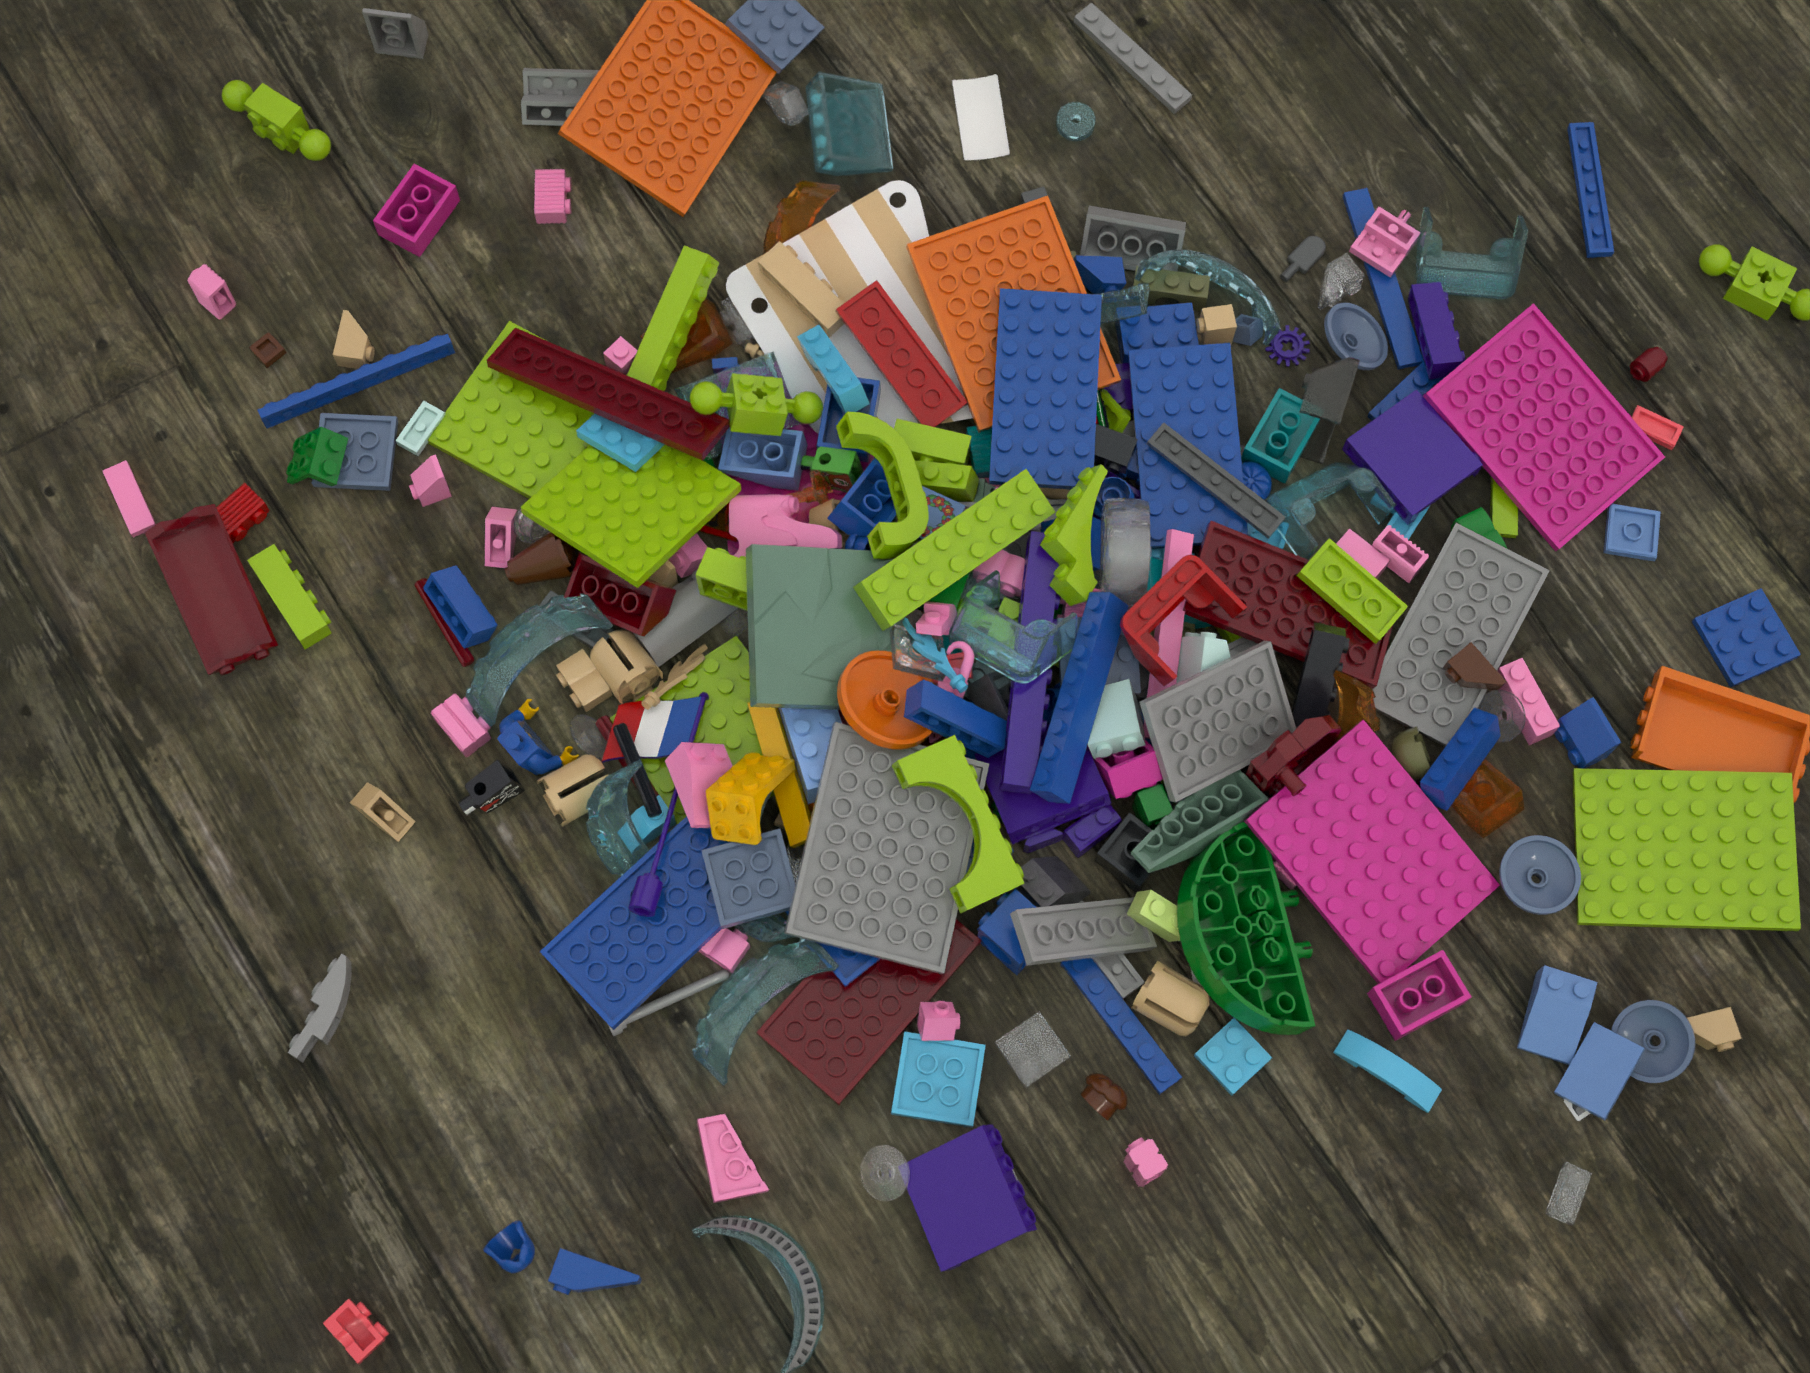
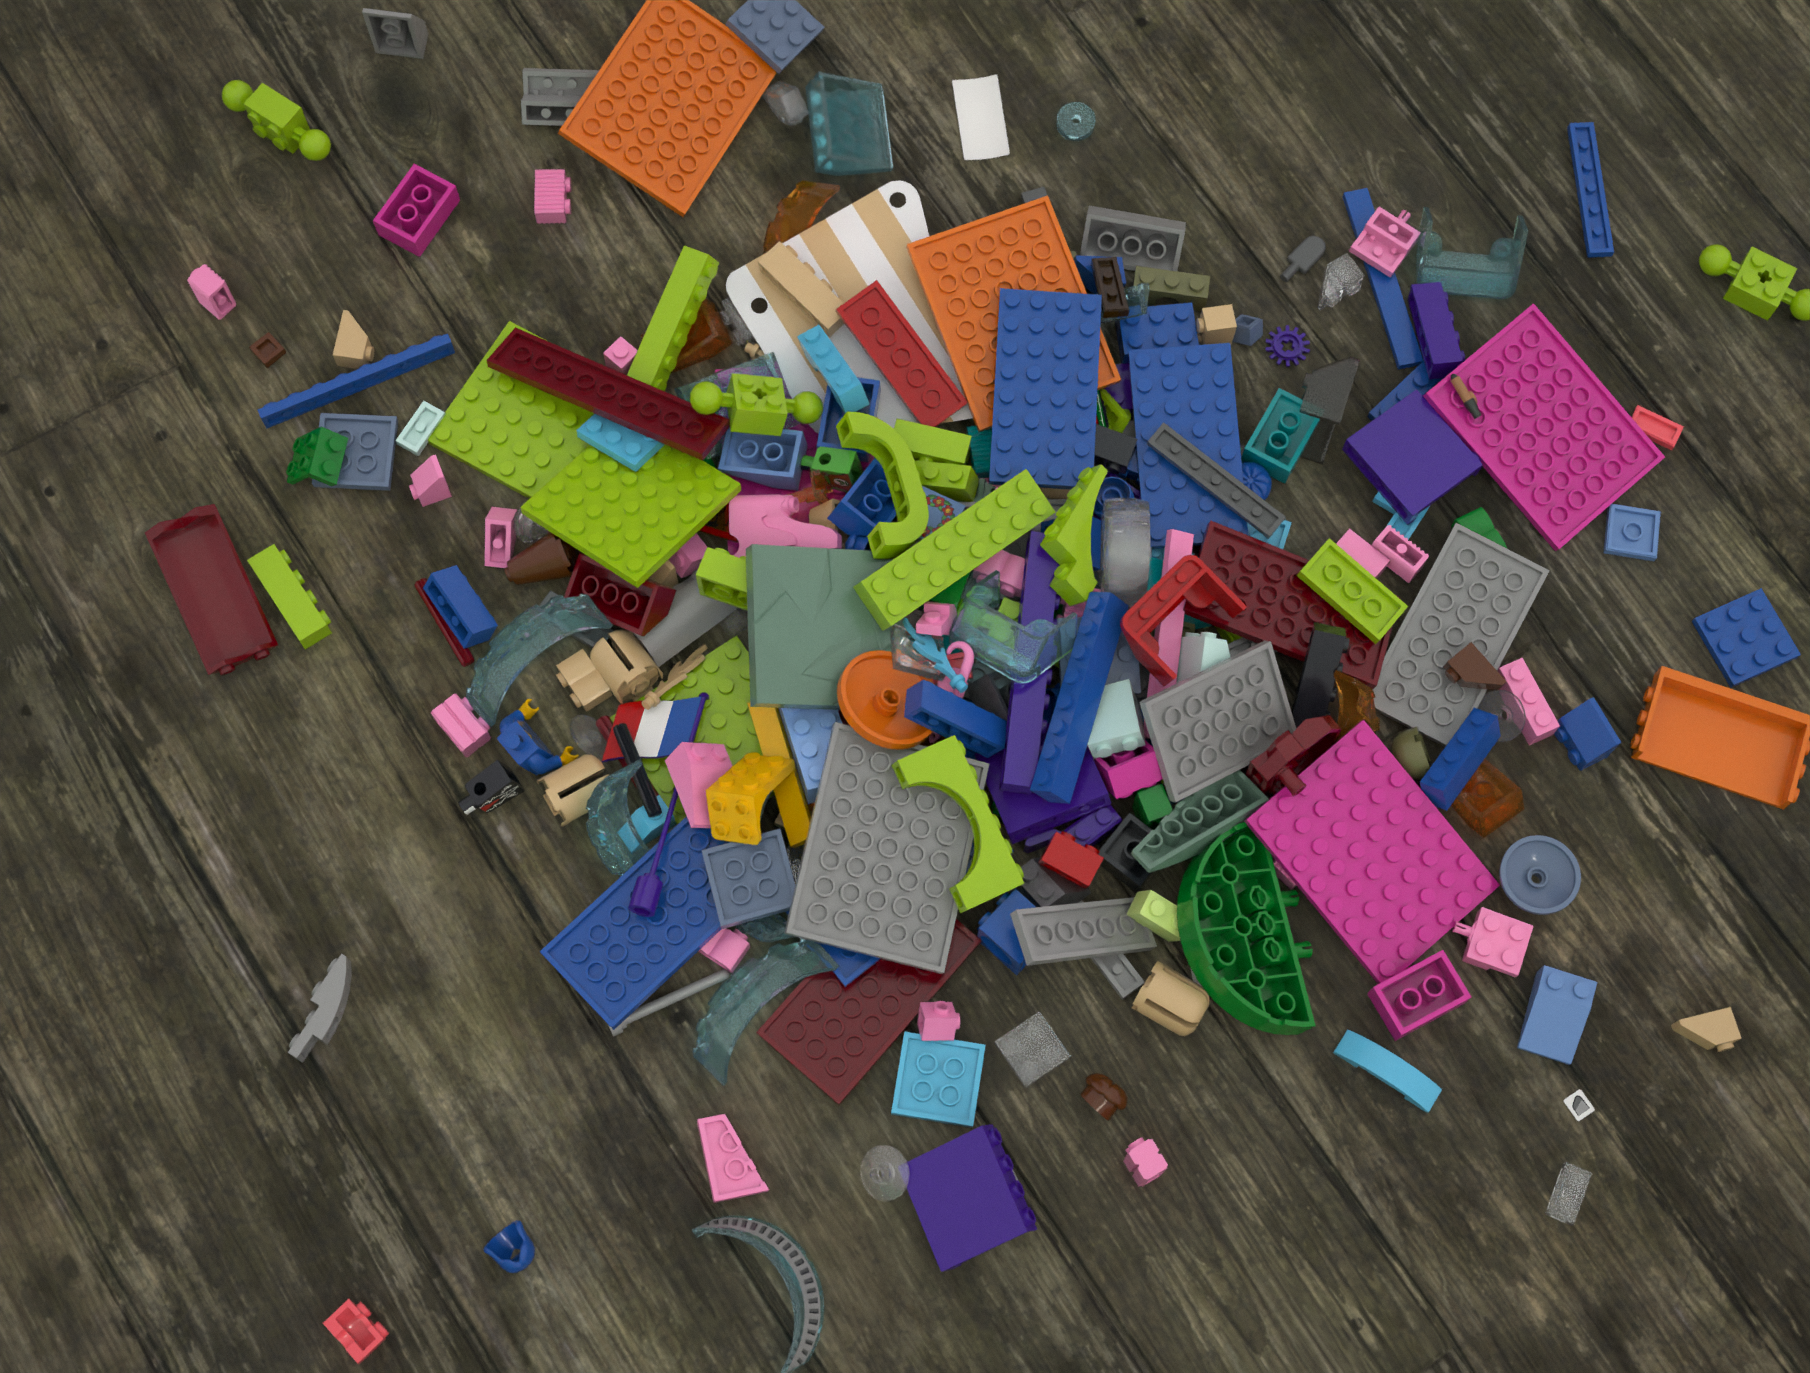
bright pink tile [103,460,156,538] -> none
red brick [216,483,270,543] -> none
tan slope [350,783,416,842] -> none
blue slope [548,1248,642,1295] -> none
blue tile [712,357,738,374] -> none
blue plate [1060,958,1182,1095] -> none
light grey plate [1074,3,1192,114] -> none
clear light blue windscreen [1135,250,1281,346] -> none
medium azure plate [1194,1018,1272,1096] -> none
clear light blue windscreen [1266,462,1396,560] -> none
sand blue dish [1324,303,1388,370] -> none
lime tile [1490,477,1518,538] -> none
medium blue tile [1554,1022,1645,1121] -> none
lime plate [1573,768,1801,931] -> none
sand blue dish [1611,1000,1695,1083] -> none
dark red brick [1630,346,1668,382] -> none
none -> red brick [1038,831,1104,889]
none -> dark brown tile [1091,257,1129,318]
none -> piece [1451,374,1482,419]
none -> bright pink plate [1453,907,1533,978]

